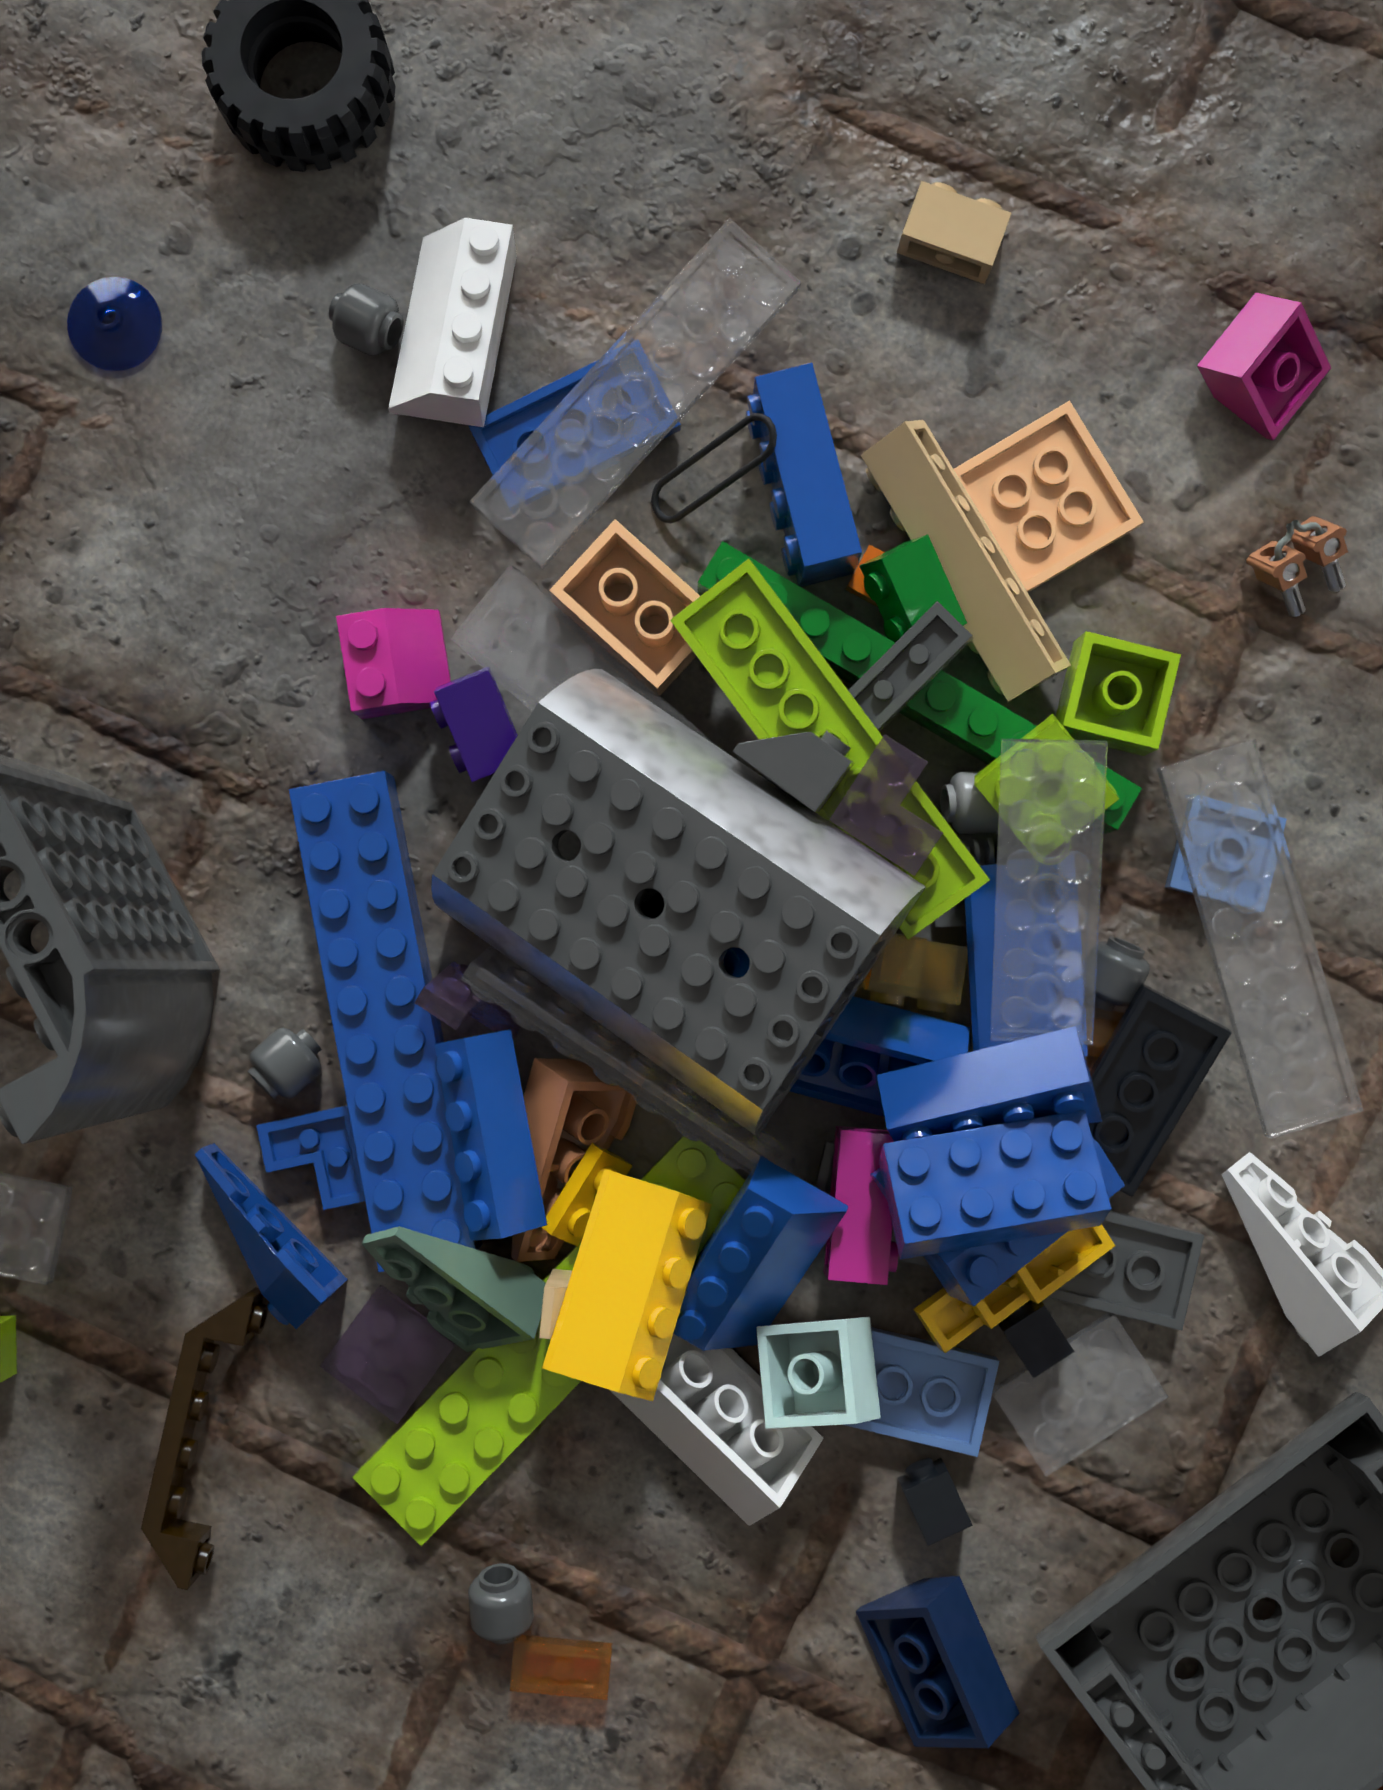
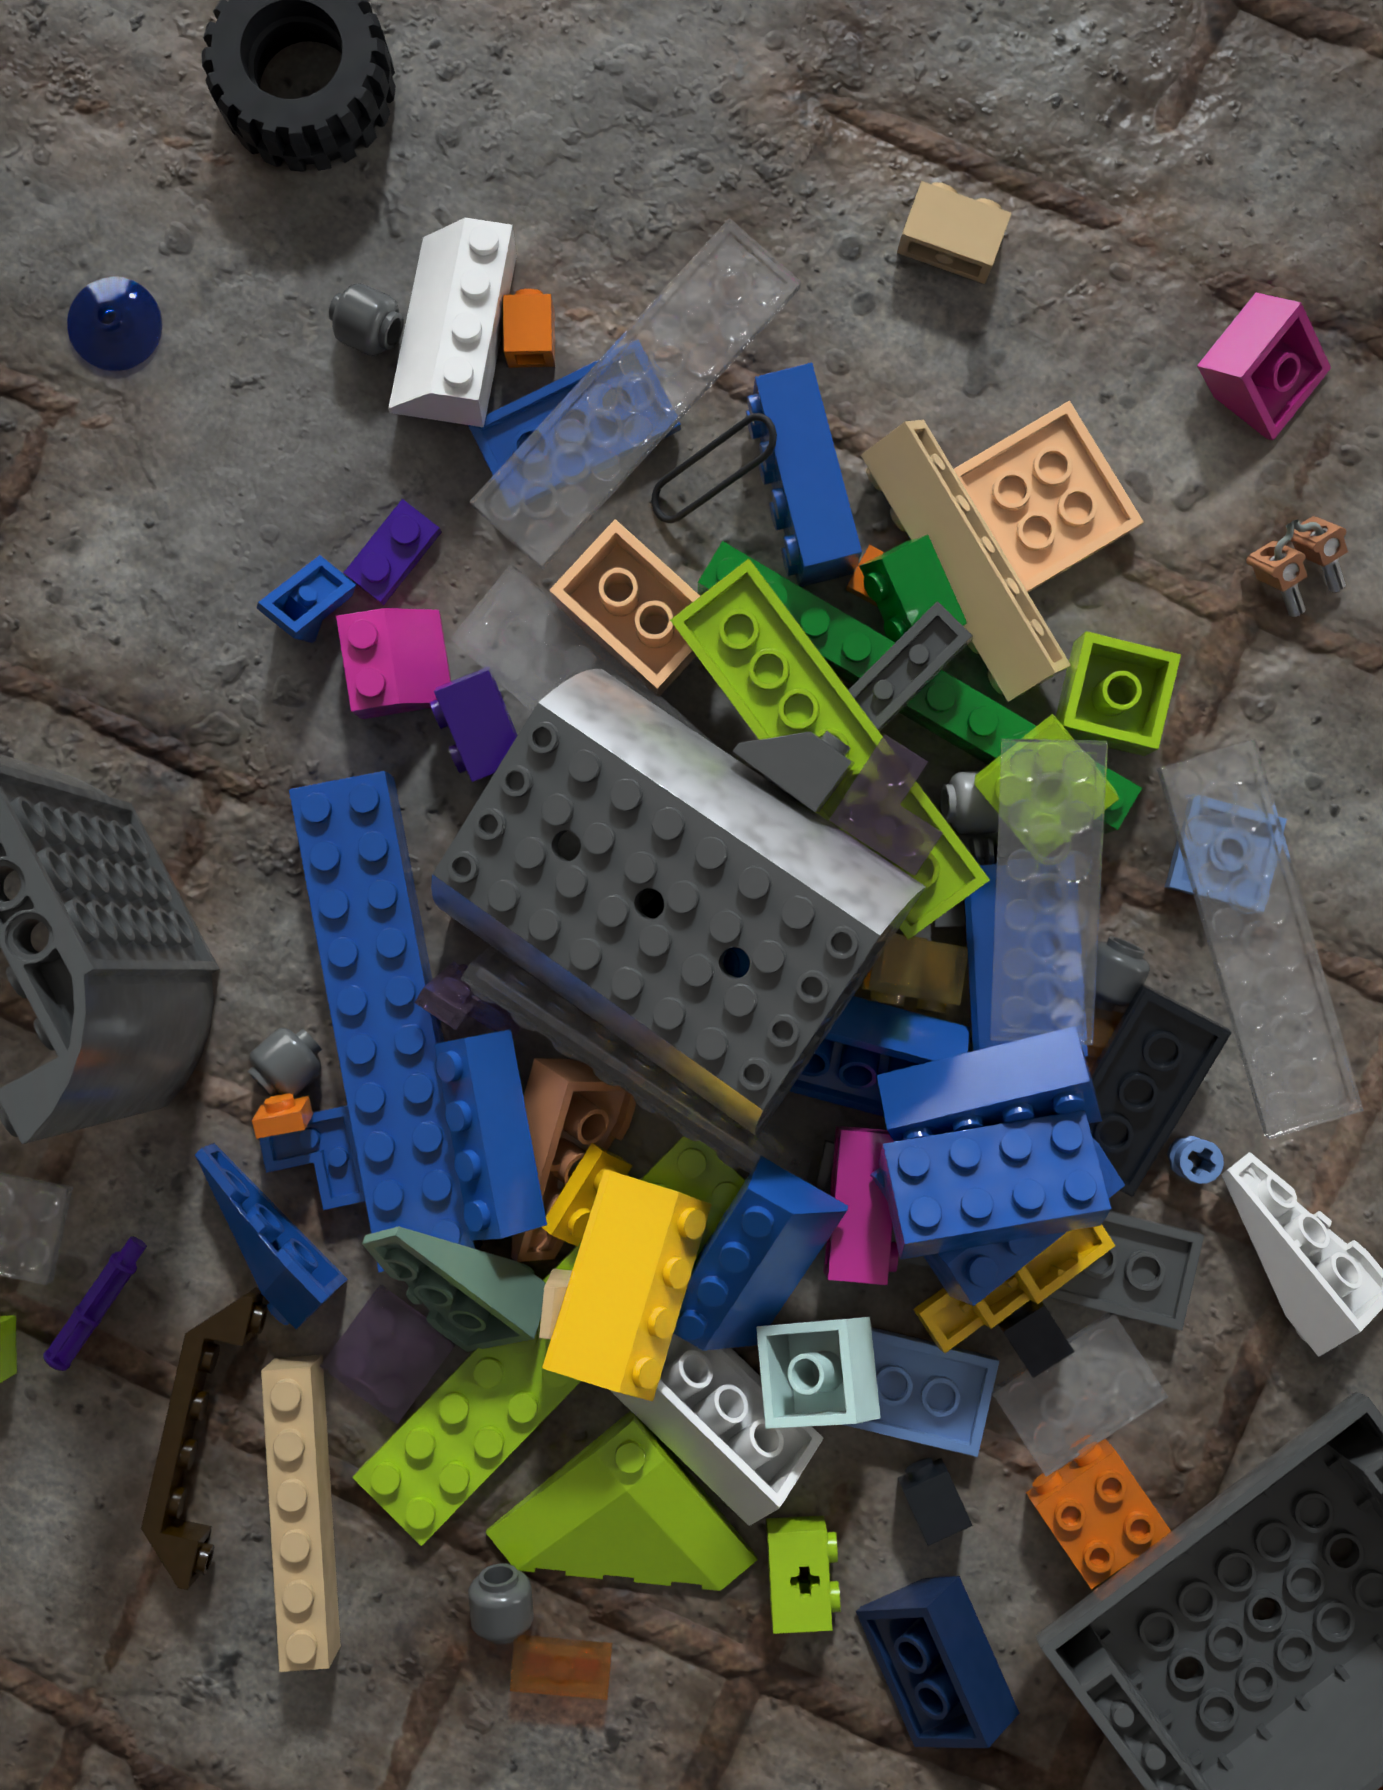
none -> dark purple piece [43,1236,147,1371]
none -> orange plate [252,1093,313,1139]
none -> blue slope [256,555,357,643]
none -> tan brick [261,1355,341,1672]
none -> dark purple plate [343,499,442,605]
none -> lime slope [485,1410,758,1591]
none -> orange brick [503,289,555,368]
none -> lime brick [766,1516,841,1634]
none -> orange brick [1026,1438,1171,1590]
none -> medium blue bush [1167,1136,1224,1184]

